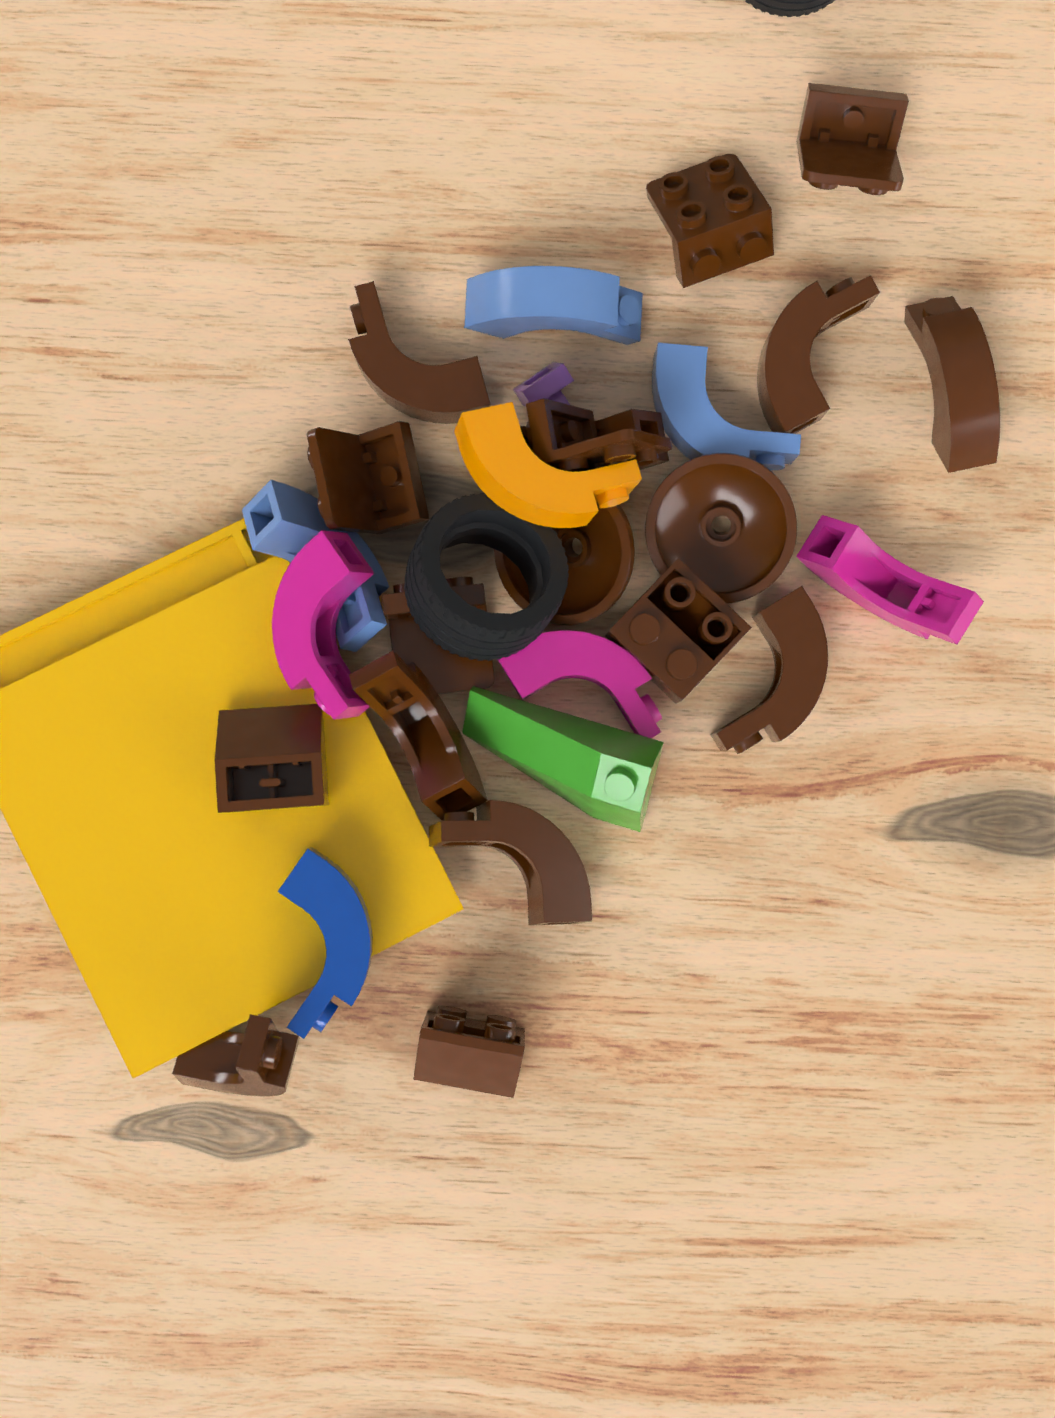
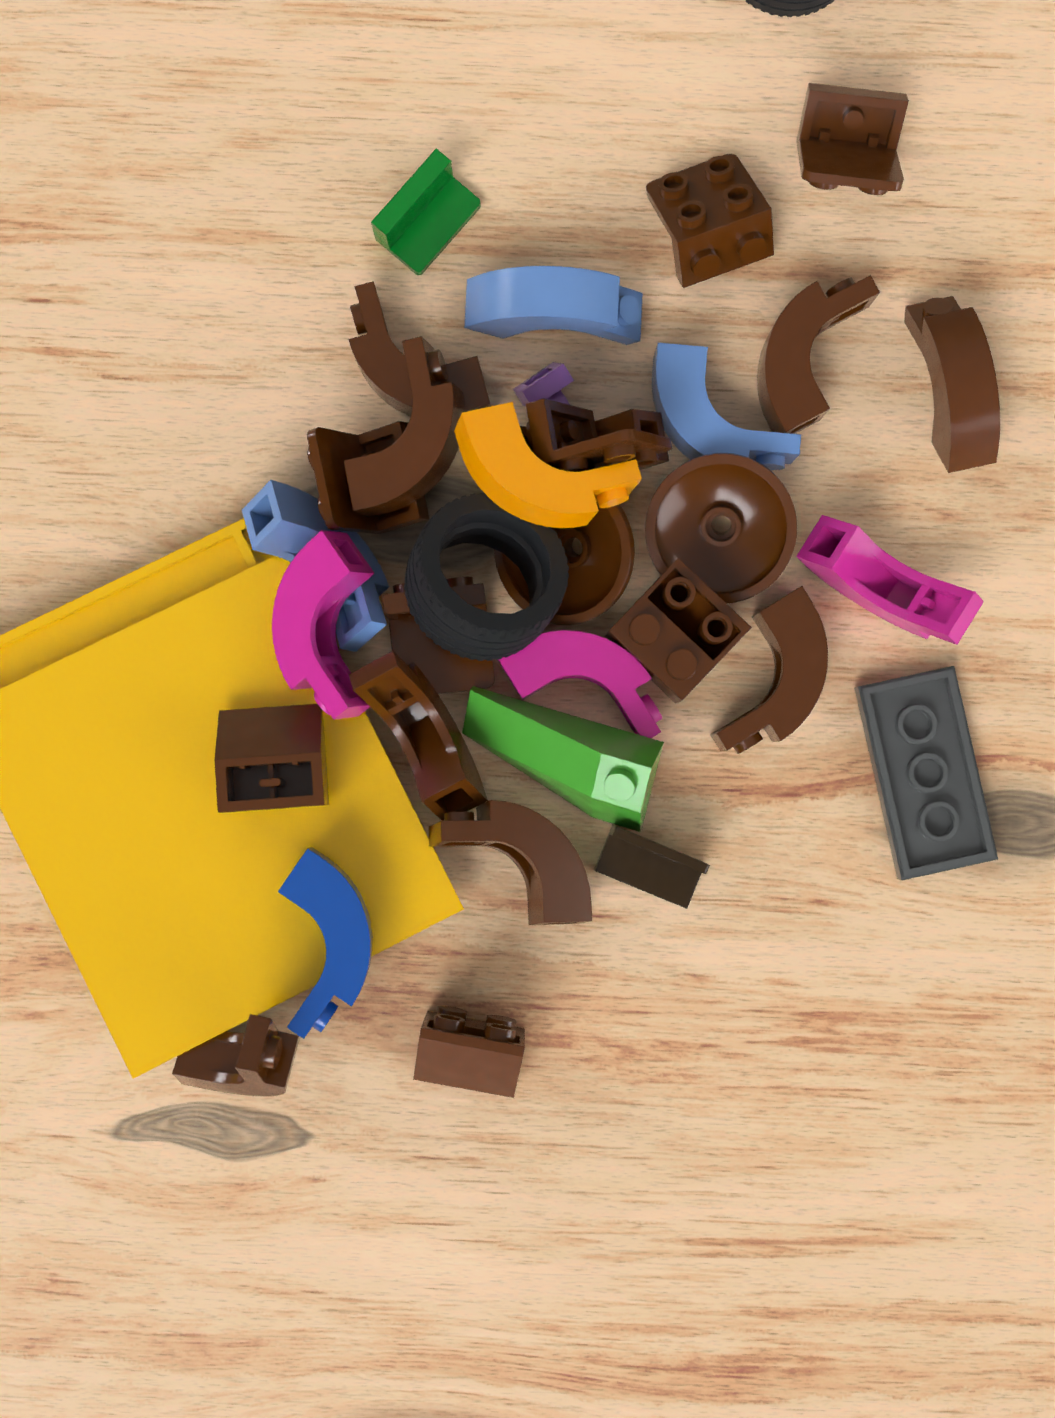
none -> reddish brown arch [344,336,465,517]
none -> green panel [371,148,481,275]
none -> dark brown panel [594,824,710,909]
none -> dark grey tile [854,666,998,880]

